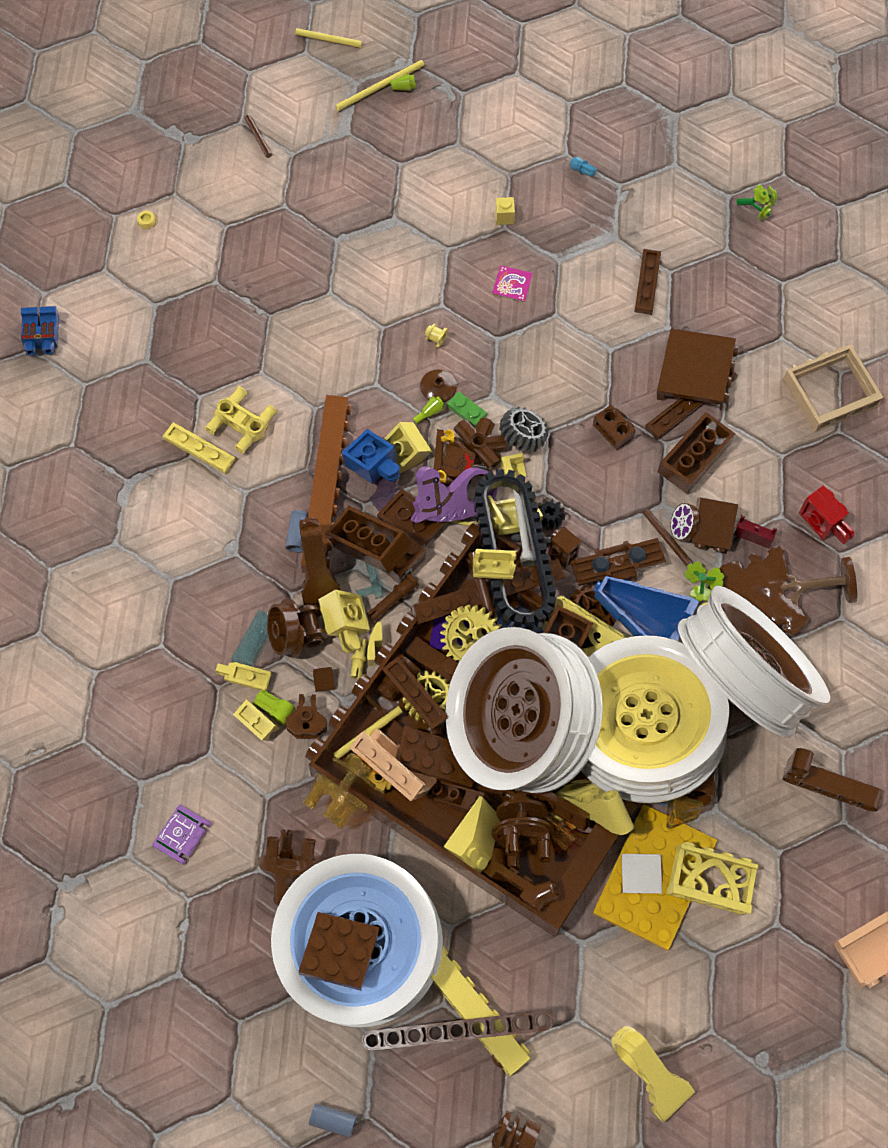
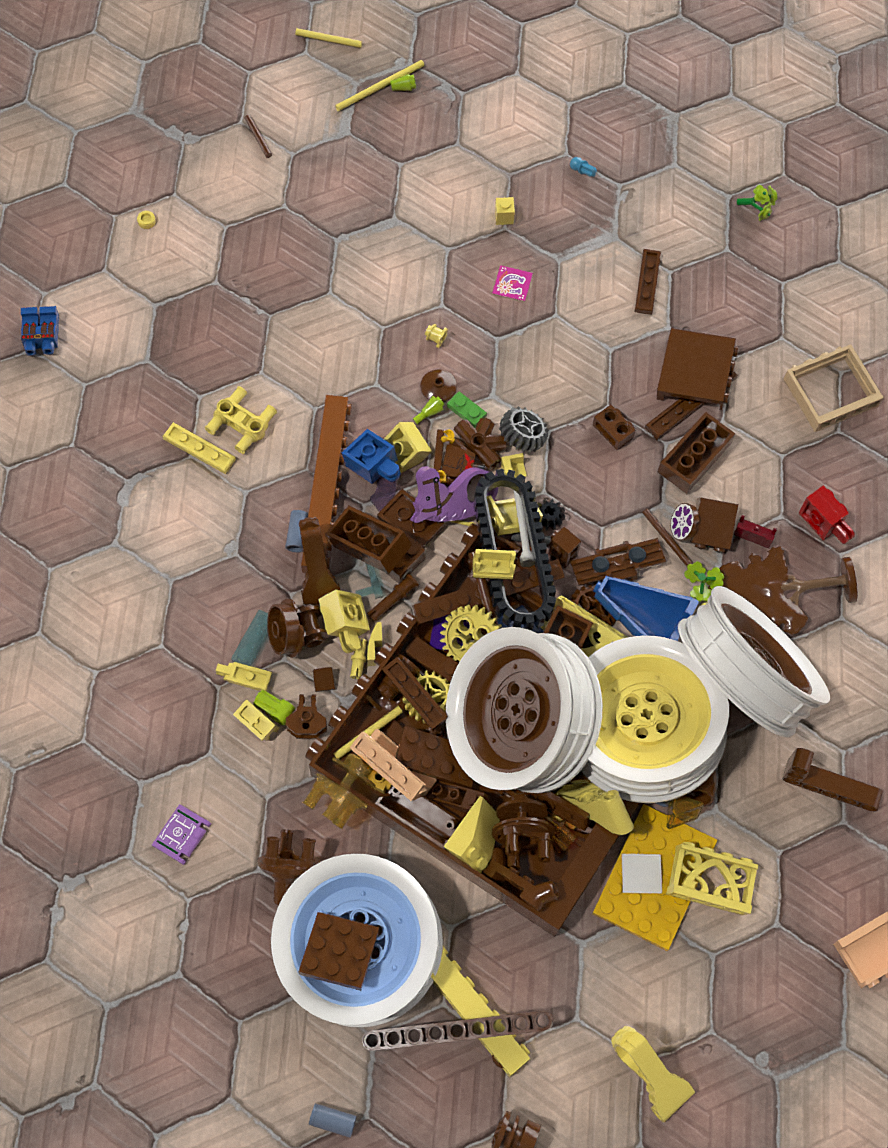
none -> piece [375,785,462,849]

